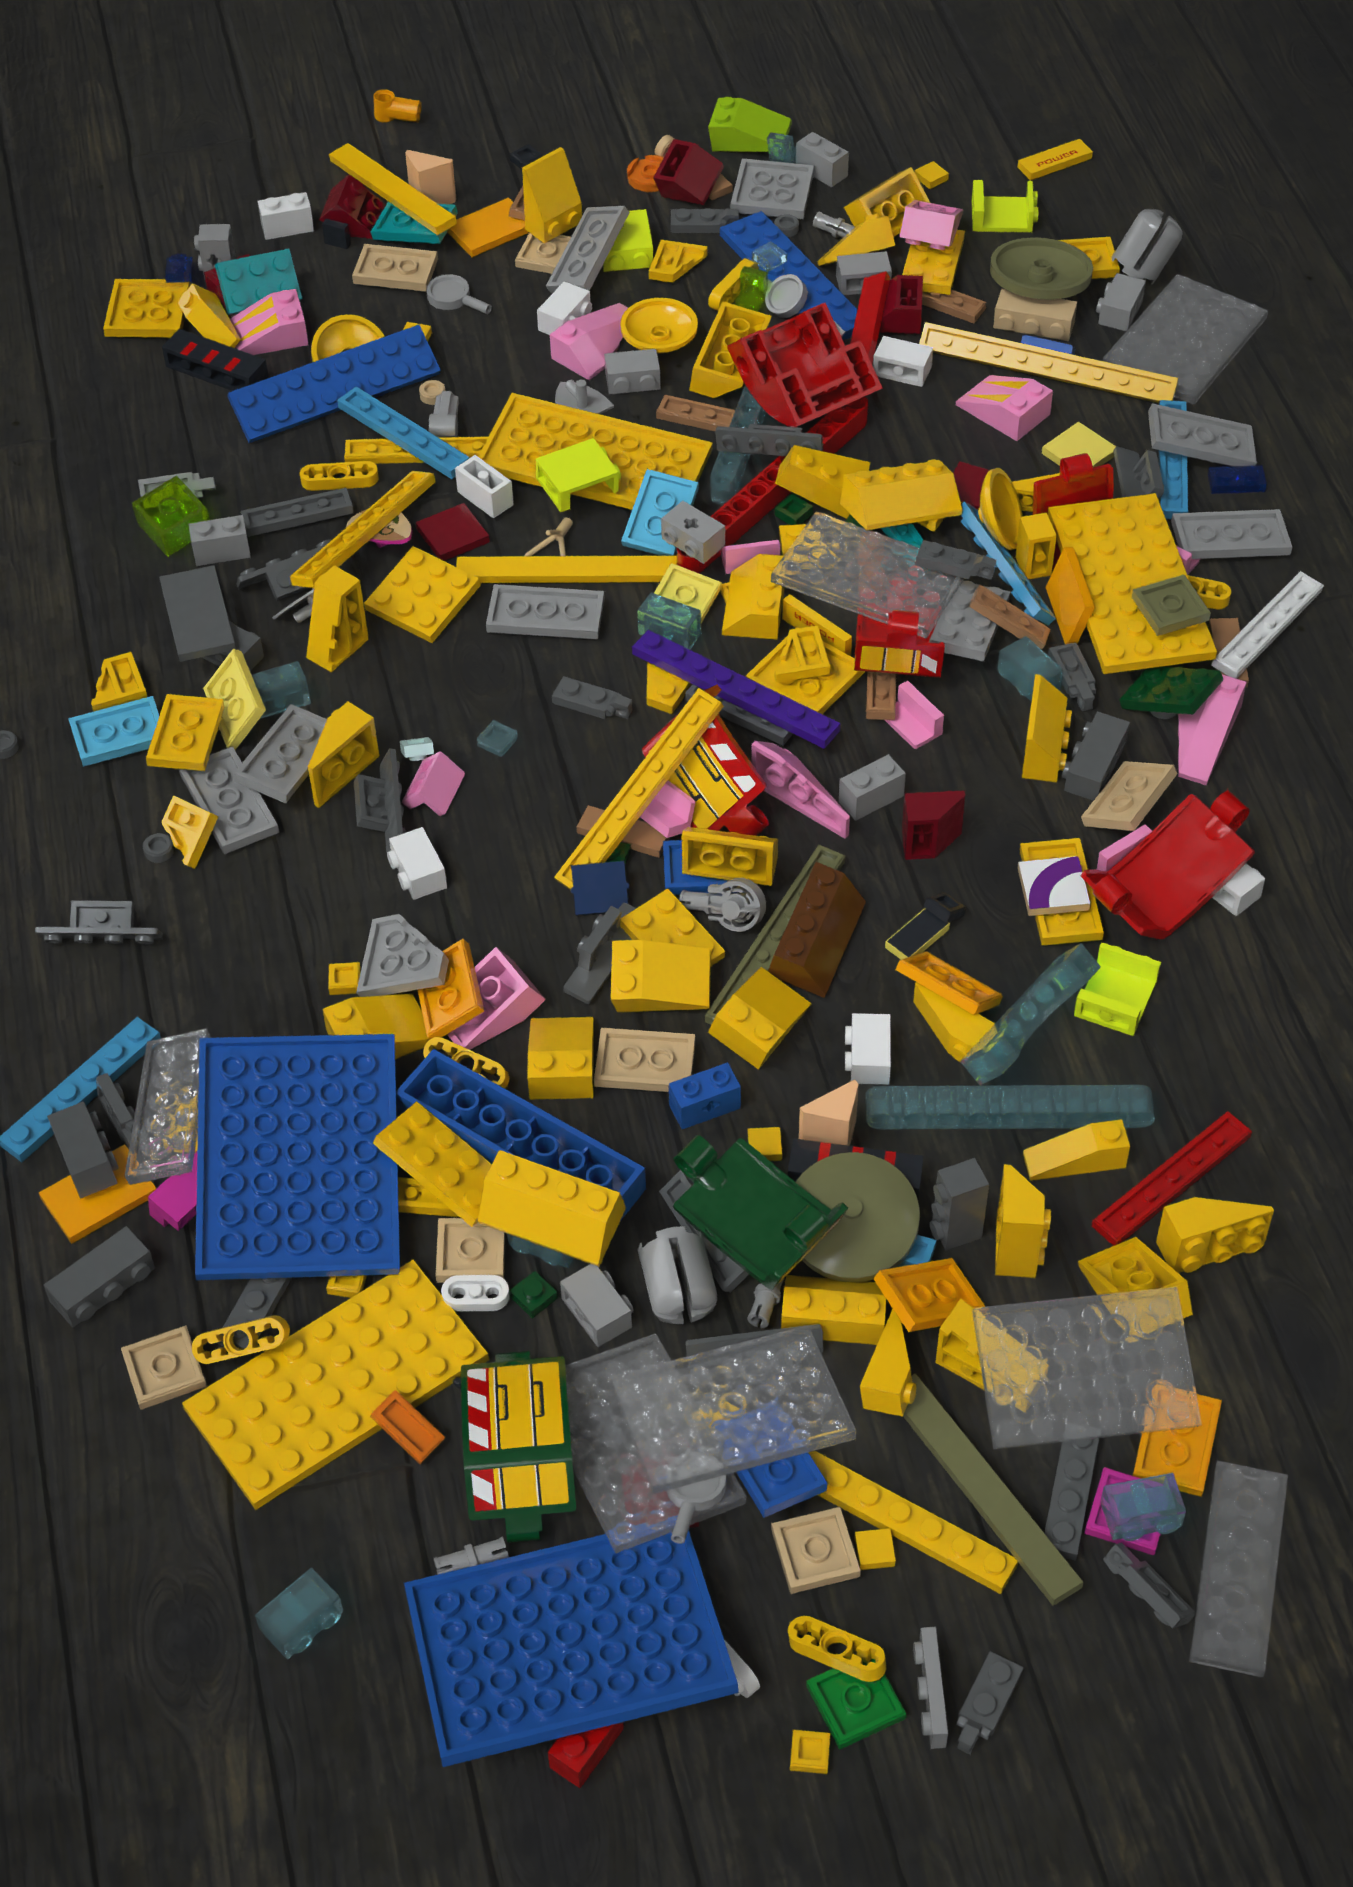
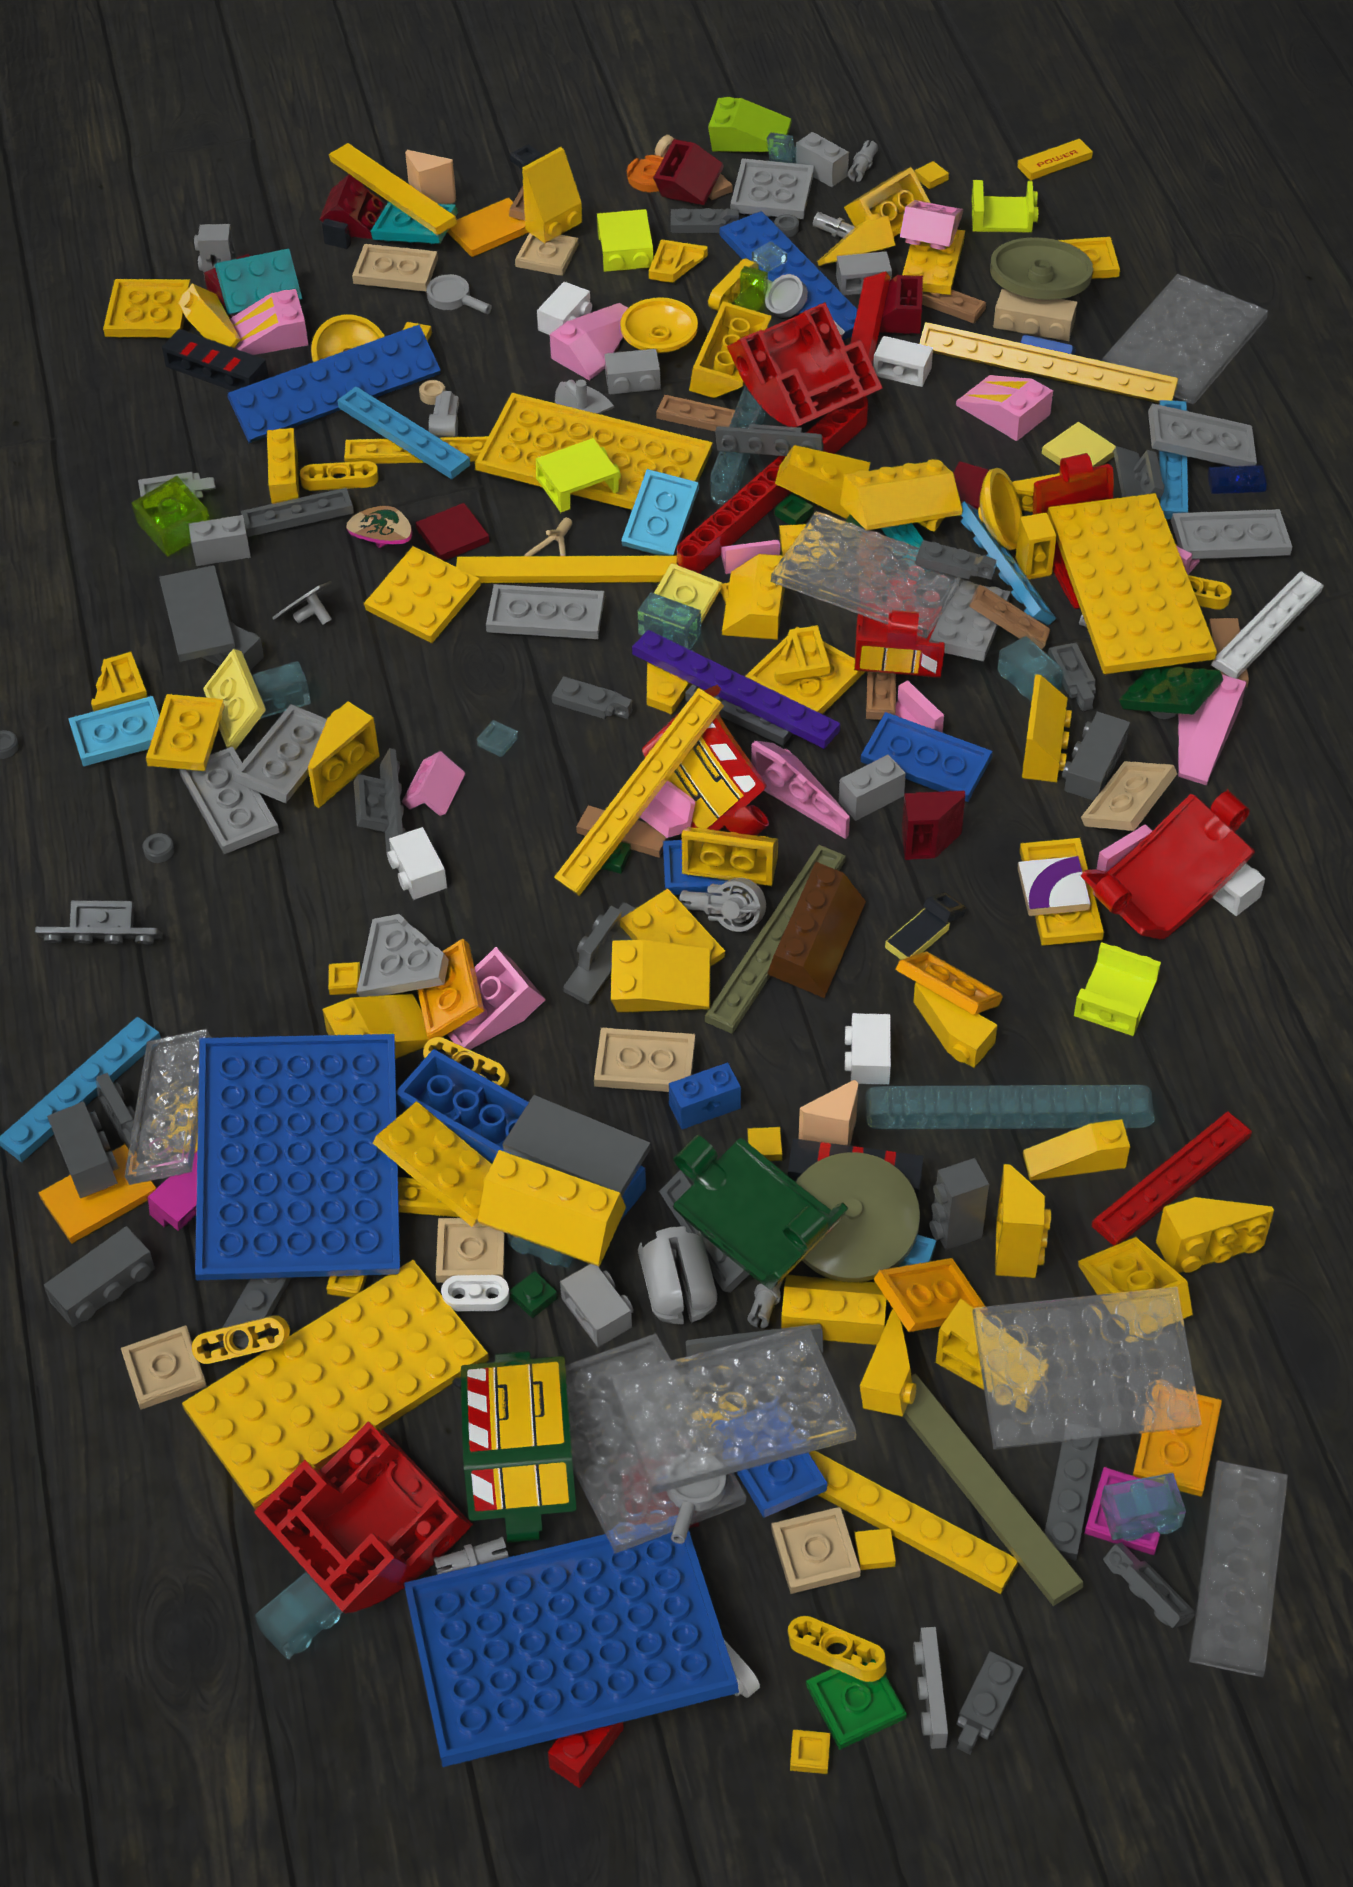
yellow wing [161,795,219,869] -> none
clear blue plate [165,254,193,283] -> none
dark grey bracket [236,539,331,601] -> none
white brick [258,192,314,240] -> none
yellow tile [290,471,436,588] -> none
yellow wedge [306,565,369,672] -> none
orange tile [370,1390,445,1465] -> none
light orange piece [373,90,422,123] -> none
light aqua plate [400,737,434,761] -> none
white brick [455,455,514,518] -> none
yellow slope [527,1017,594,1100] -> none
light grey plate [546,206,630,293] -> none
dark blue piece [570,861,629,916] -> none
light grey brick [661,501,725,564] -> none
yellow slope [708,967,811,1070] -> none
yellow tile [782,594,852,656] -> none
clear light blue arch [960,943,1101,1086] -> none
light orange tile [1045,547,1095,644] -> none
light grey brick [1096,273,1146,332] -> none
light grey cylinder [1111,209,1182,284] -> none
olive plate [1132,574,1211,636] -> none
none -> red slope [254,1421,473,1613]
none -> yellow brick [267,428,299,504]
none -> dark grey tile [503,1095,651,1196]
none -> light grey pin [848,140,878,182]
none -> blue plate [861,712,992,802]

